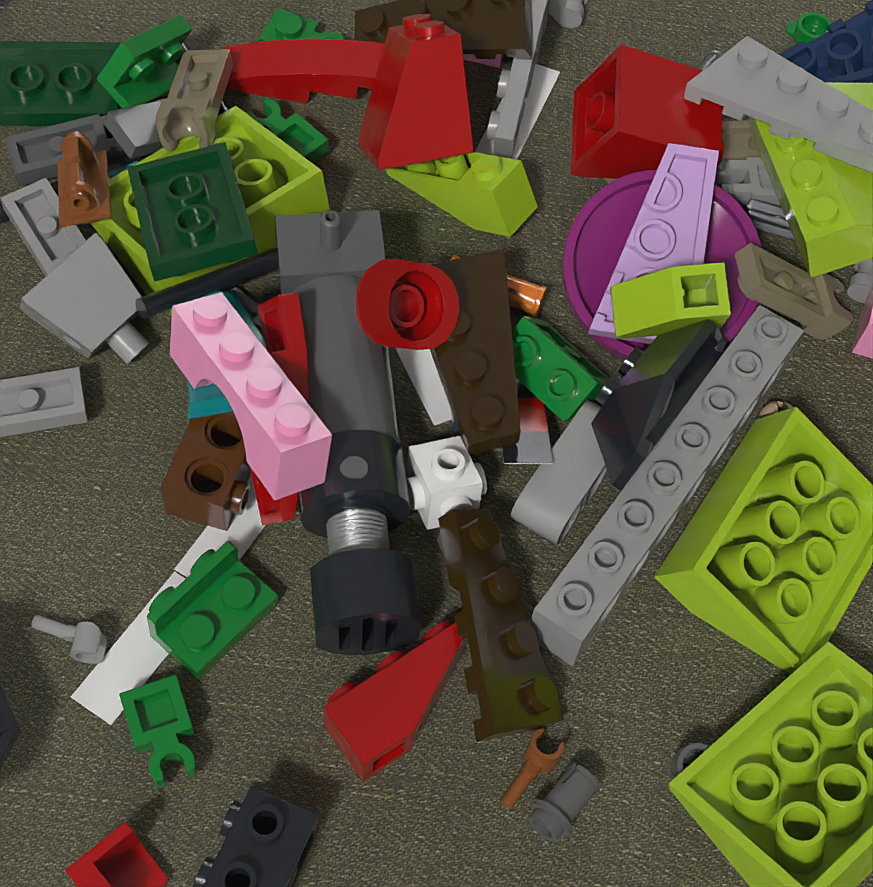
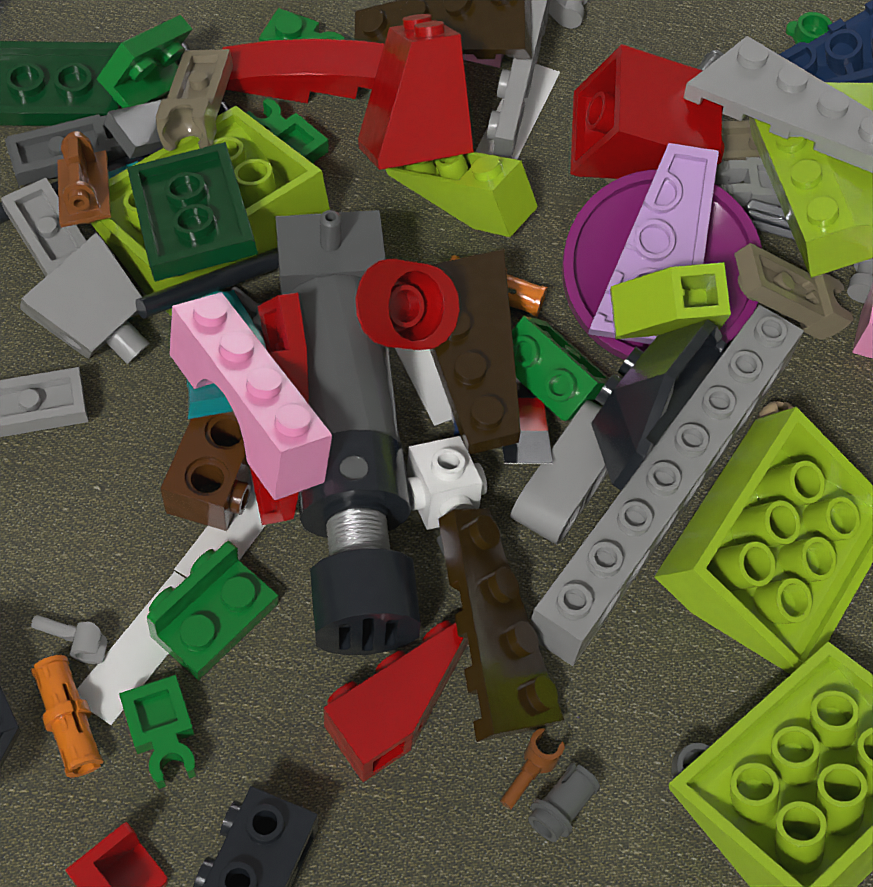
none -> orange pin [31,655,104,778]

